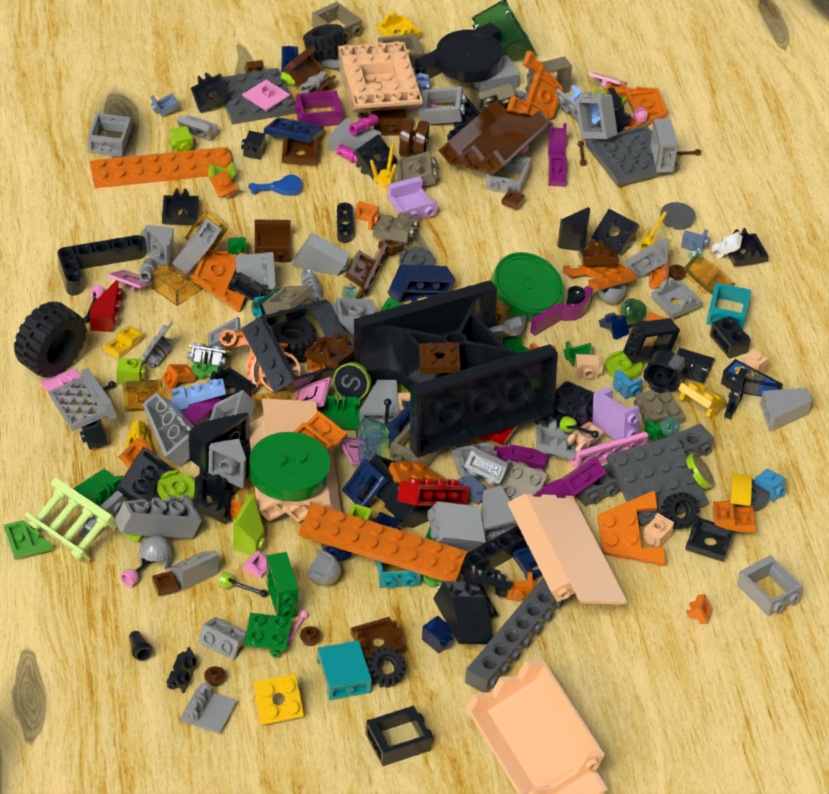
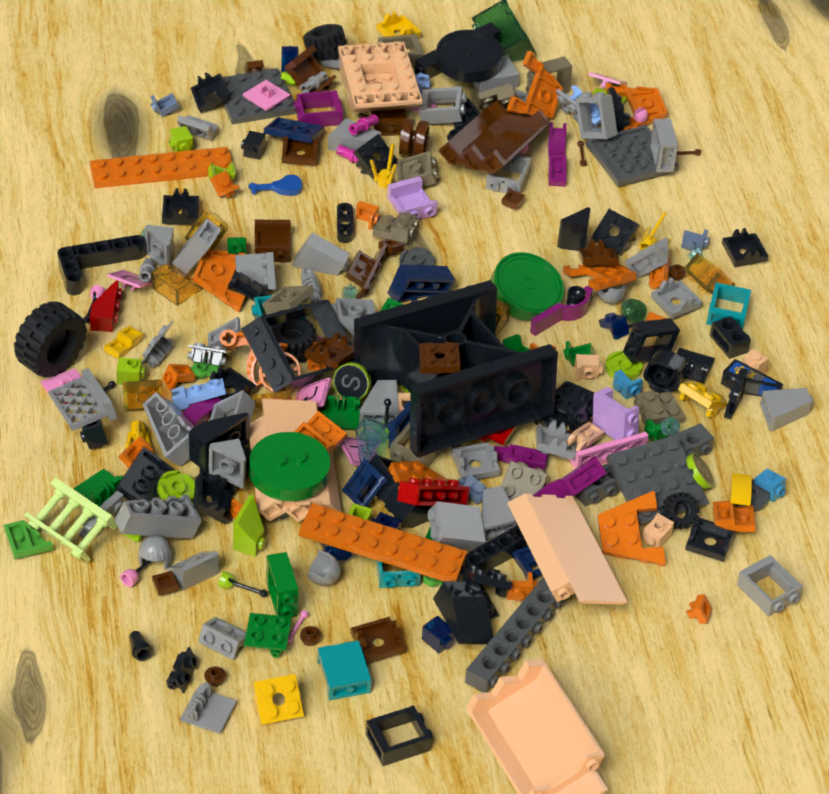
light grey window [87,113,131,157] -> none
bright pink slope [241,550,266,578] -> none
clear green hinge [252,286,280,309] -> none
dark tan window [311,1,362,40] -> none
black tyre [366,646,407,688] -> none
light grey window [464,444,512,485] -> none
light grey slope [489,315,527,339] -> none
hinge [560,416,599,438] -> none
dark grey tile [660,202,696,230] -> none
white plate [711,232,742,258] -> none

